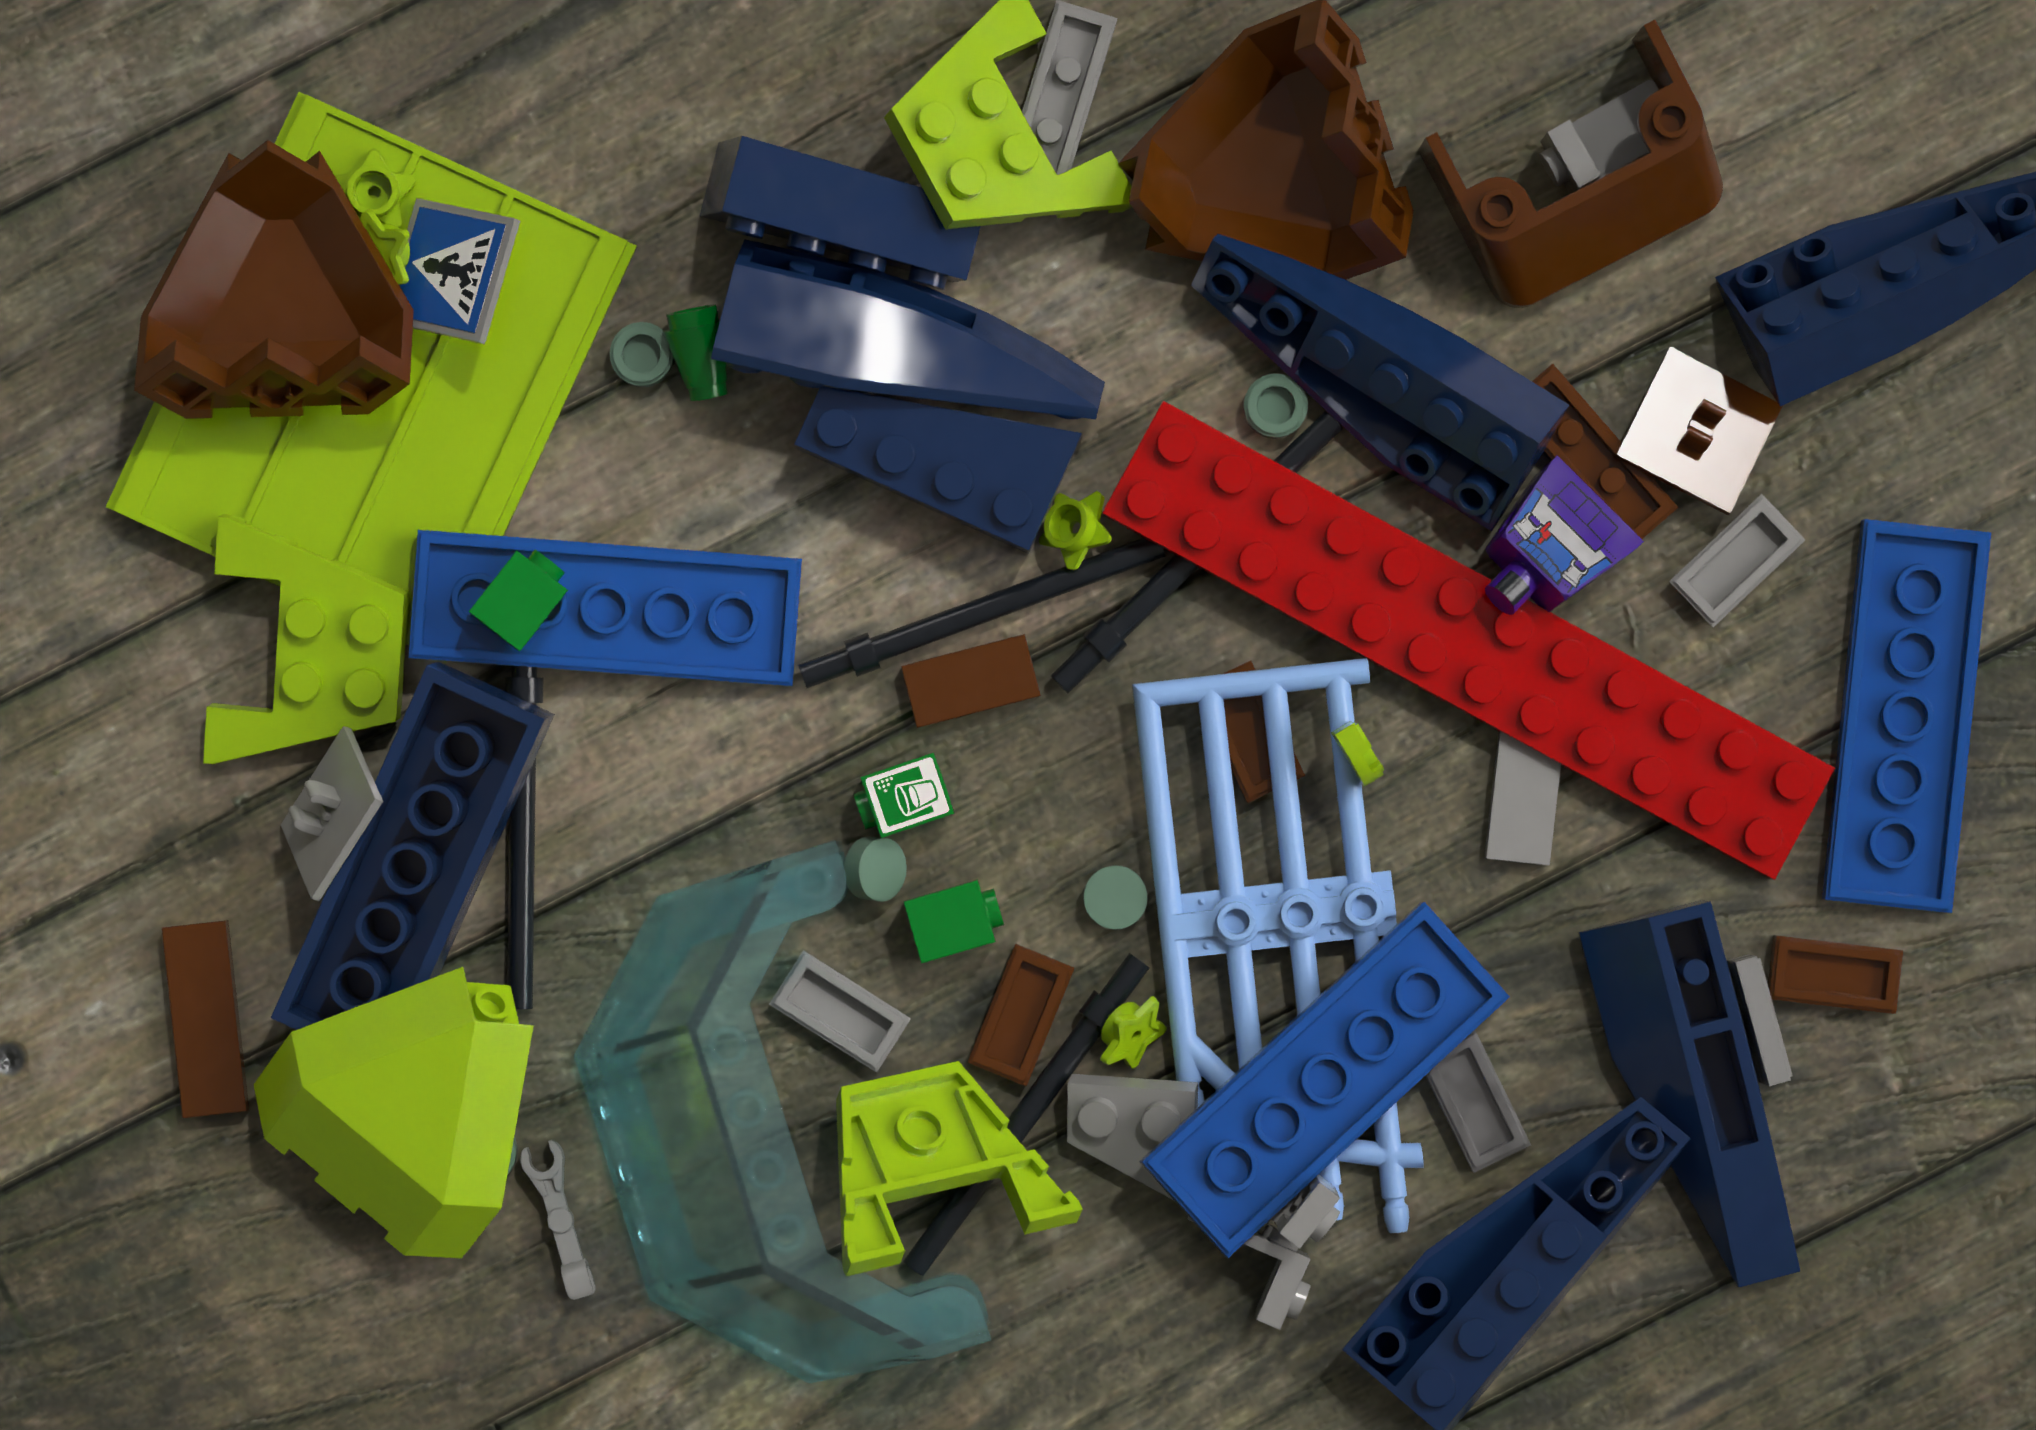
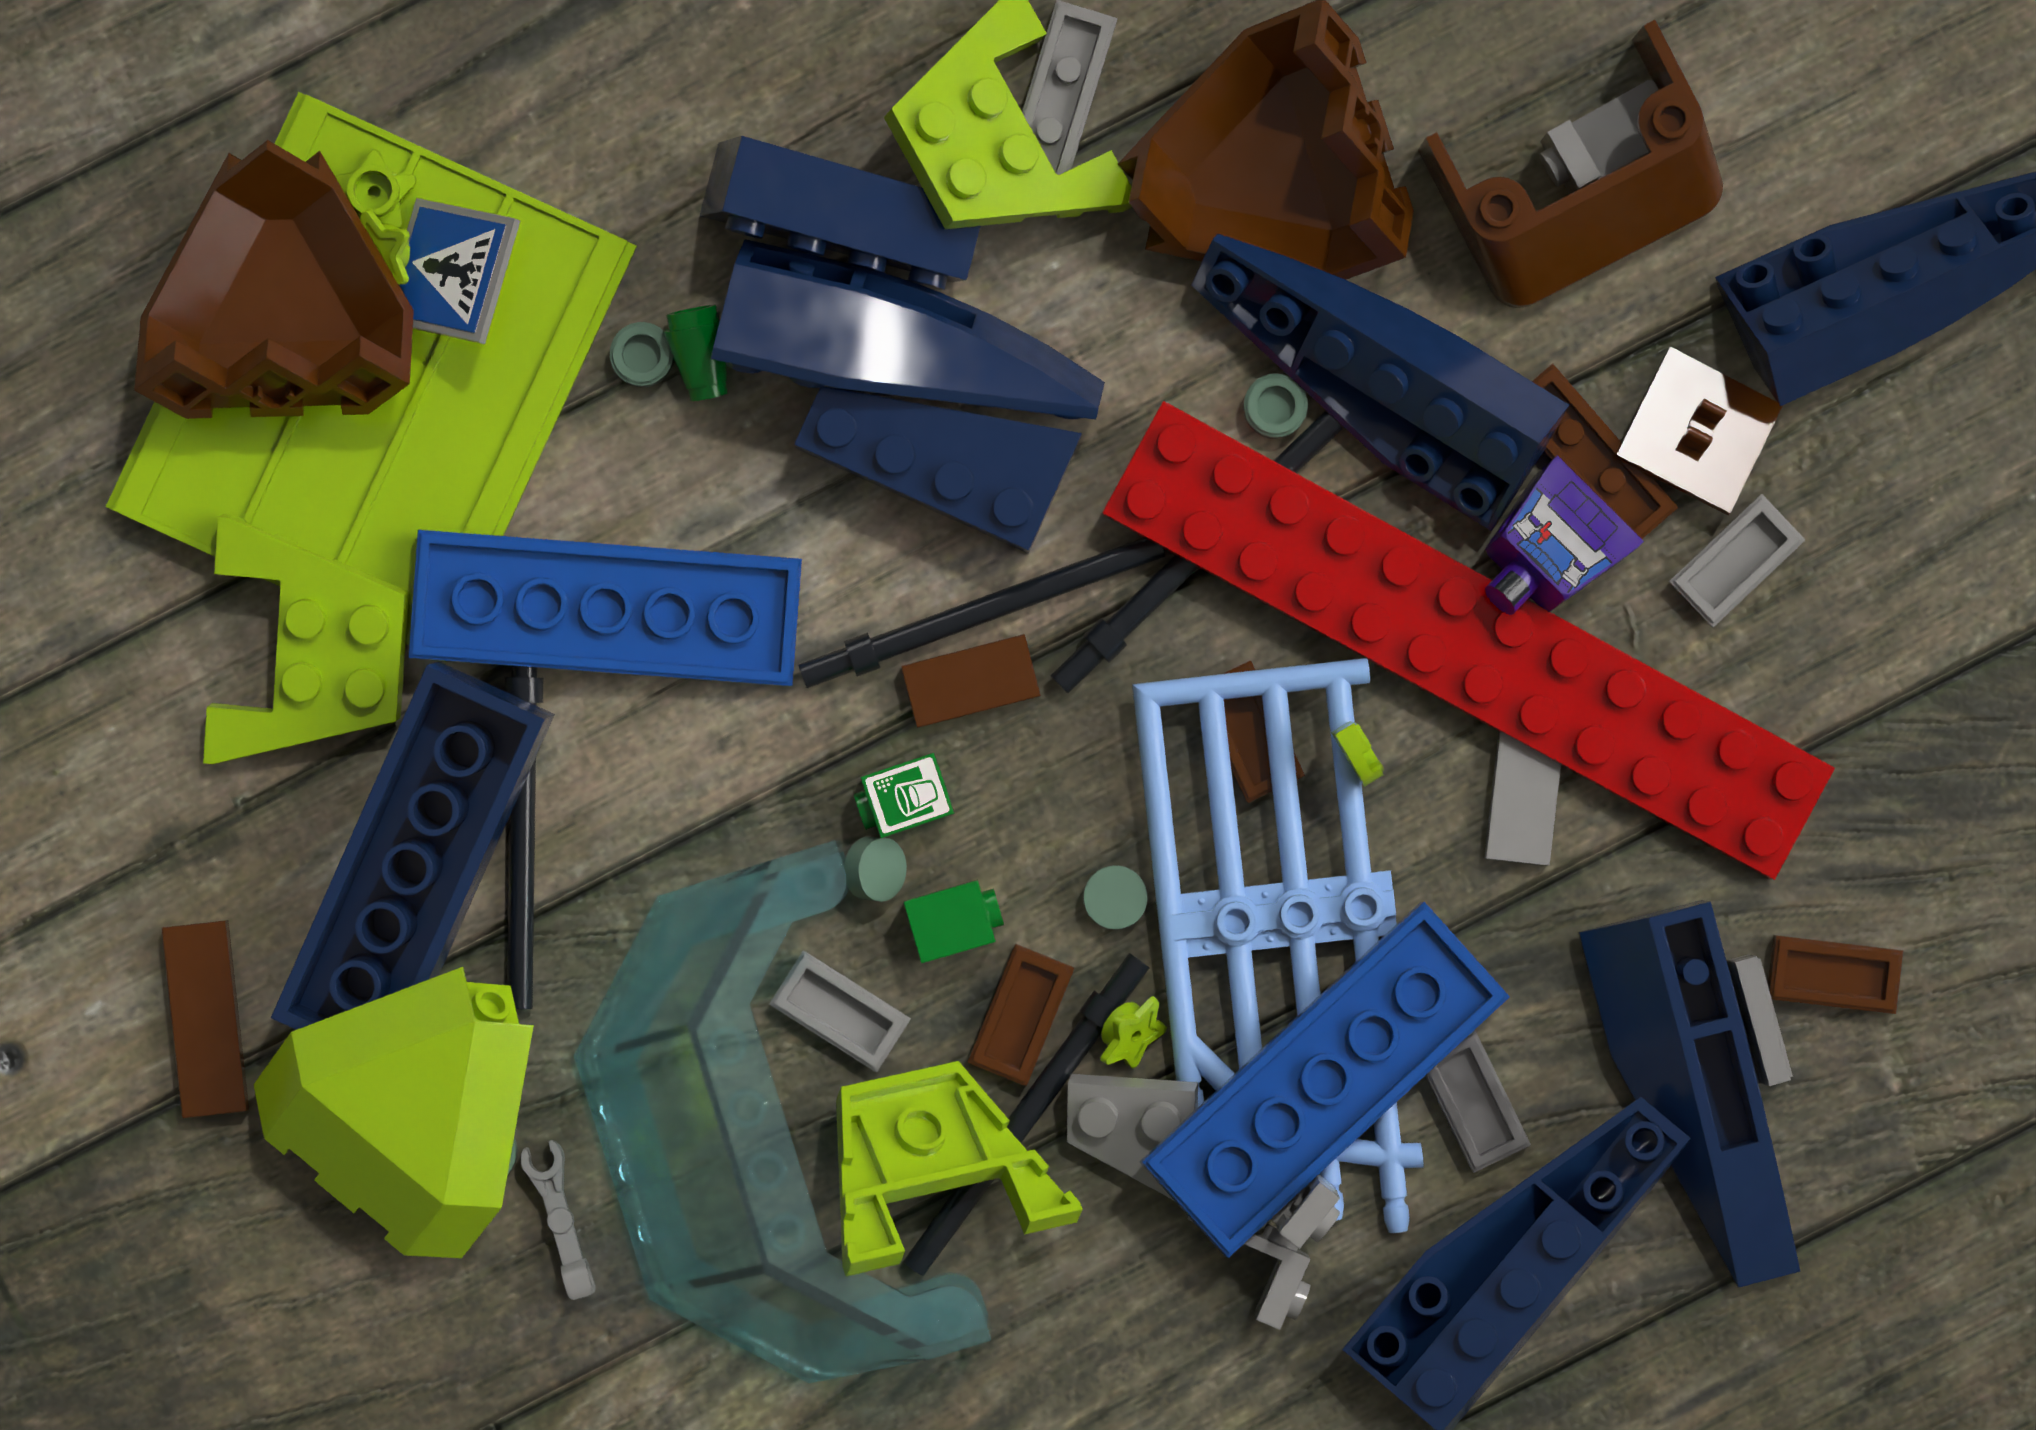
light grey piece [281,726,383,901] -> none
green brick [469,549,568,652] -> none
lime plate [1039,491,1112,570] -> none
blue tile [1822,519,1991,913] -> none

